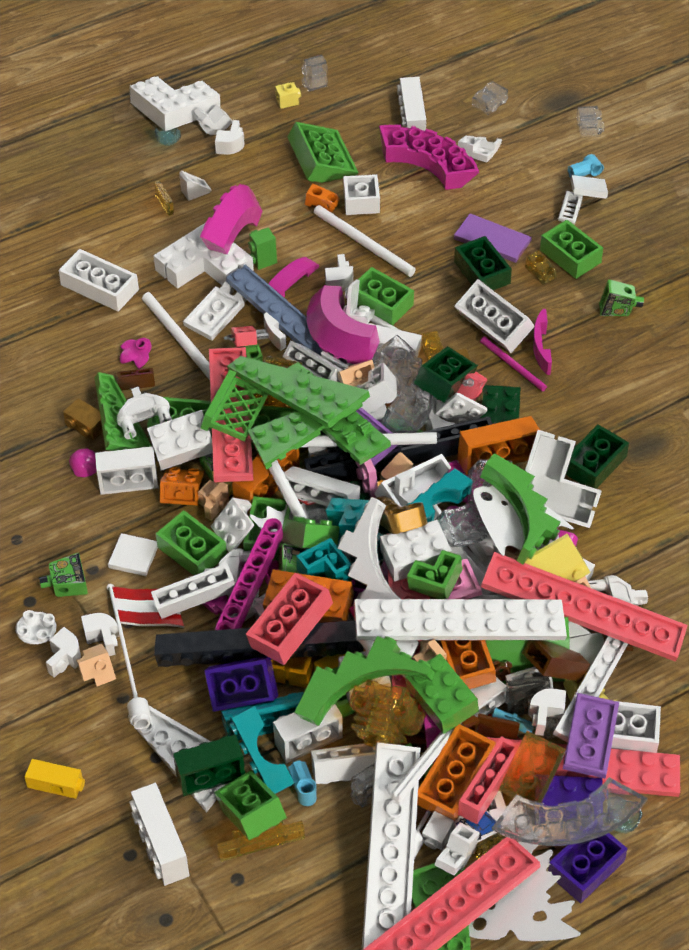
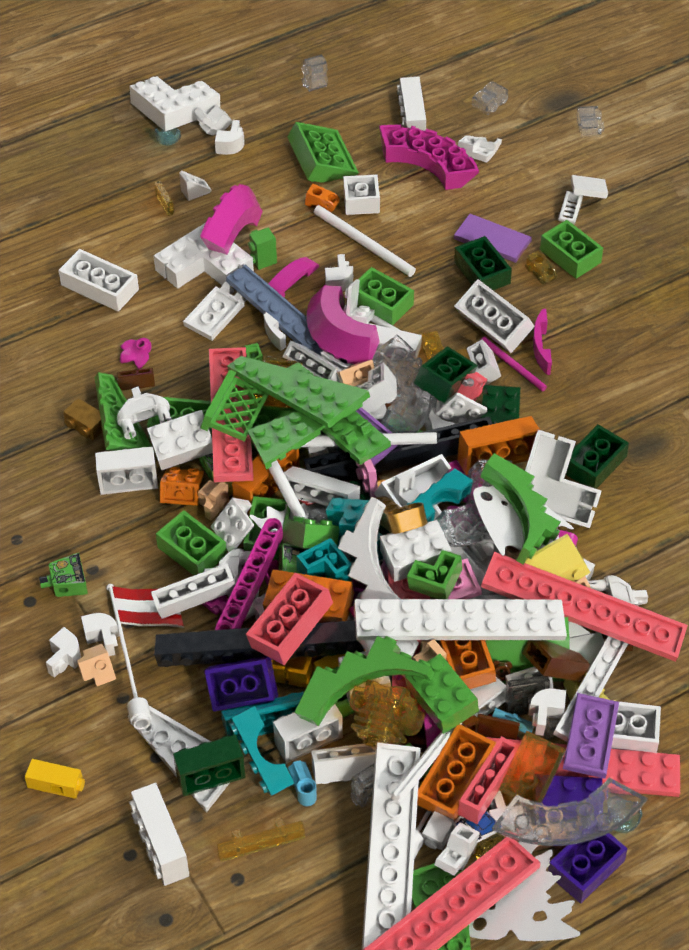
white dish [16,610,57,644] -> none
dark pink hair [69,448,97,477] -> none
white tile [108,533,158,576] -> none
white piece [142,292,210,380] -> none
bright green brick [214,771,287,840] -> none
coral piece [224,326,269,347] -> none
light yellow brick [275,82,301,109] -> none
light nougat slope [381,452,413,480] -> none
medium azure piece [567,154,604,178] -> none
bright green torso [599,279,644,316] -> none
none -> white brick [467,339,501,385]

